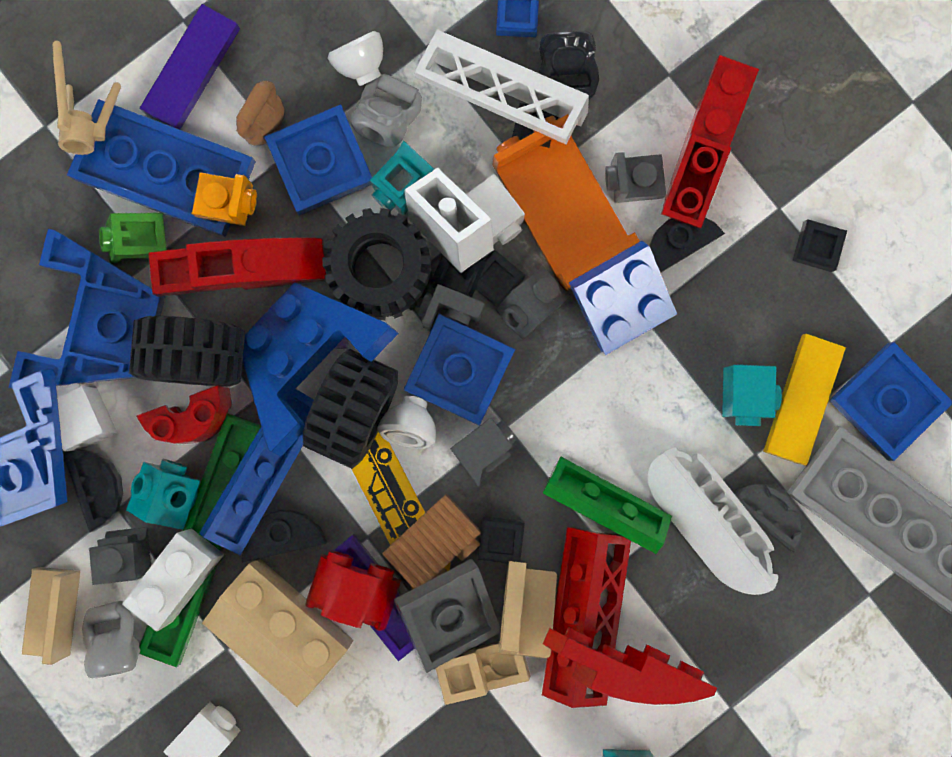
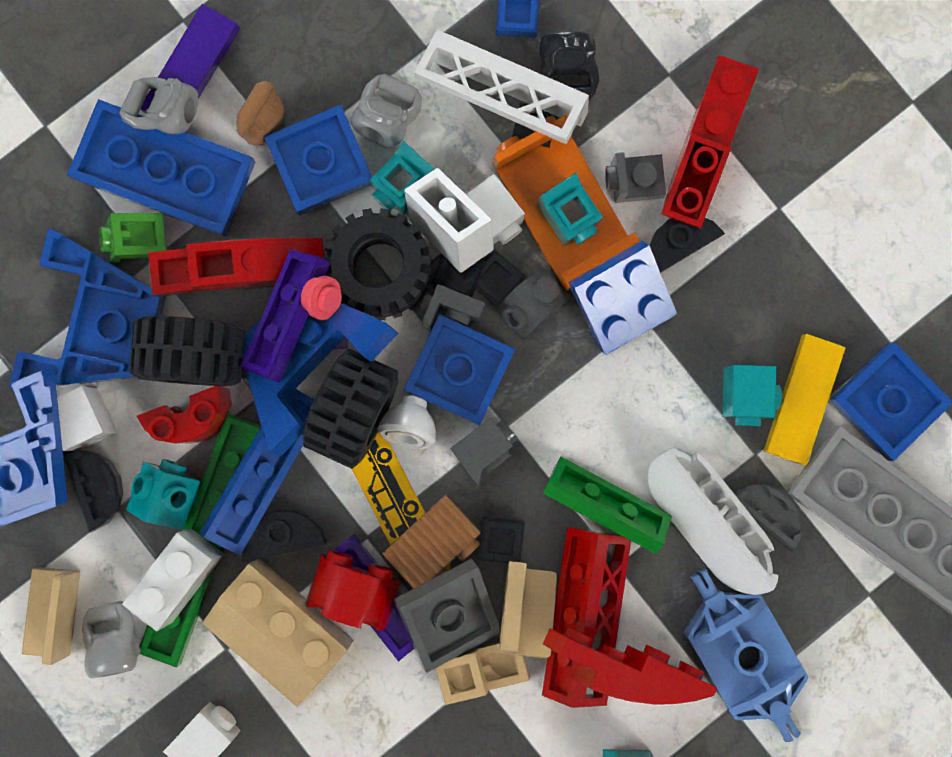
tan plant [52,41,121,155] -> none
dark grey window [89,527,151,585] -> none
light orange bracket [192,173,257,226] -> none
white brick [327,31,383,86] -> none
black tile [792,219,847,272] -> none
none -> light grey piece [119,77,198,134]
none -> dark purple tile [240,249,330,383]
none -> coral plate [301,276,342,320]
none -> teal window [537,173,603,246]
none -> medium blue plate [683,568,808,742]

